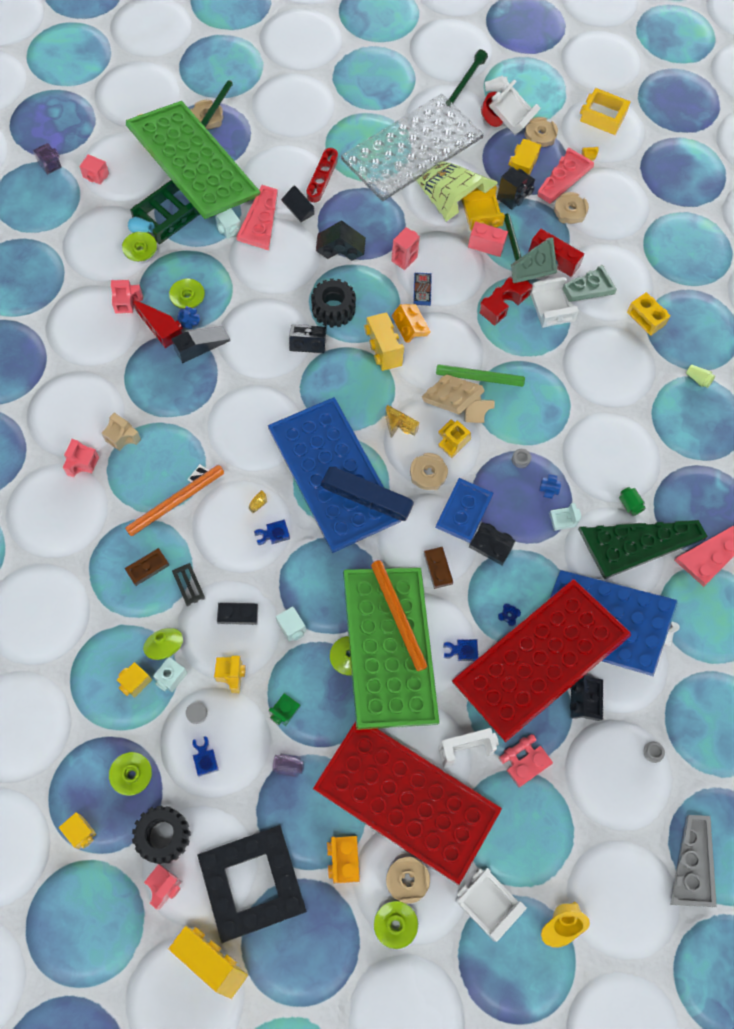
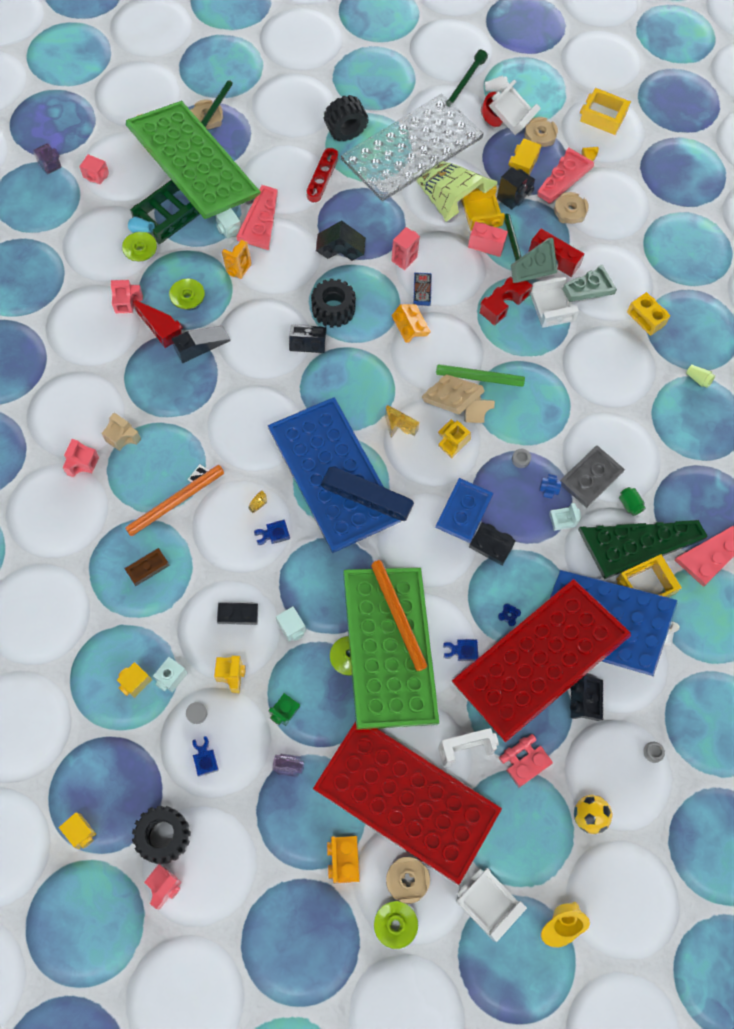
lime dish [109,752,152,796] -> none
lime dish [143,628,183,660] -> none
yellow wedge [168,925,248,999] -> none
pearl dark grey tile [172,563,205,607] -> none
blue gear [177,306,200,330] -> none
black plate [197,825,307,943] -> none
black slope [281,185,314,222] -> none
yellow wedge [364,312,404,371] -> none
tan plate [410,453,448,490] -> none
reddish brown plate [423,547,453,589] -> none
light grey wing [670,815,717,907] -> none
none -> light orange bracket [222,240,252,279]
none -> black tyre [323,95,369,141]
none -> flat silver plate [560,445,625,508]
none -> yellow piece [573,795,613,834]
none -> yellow window [616,555,682,598]

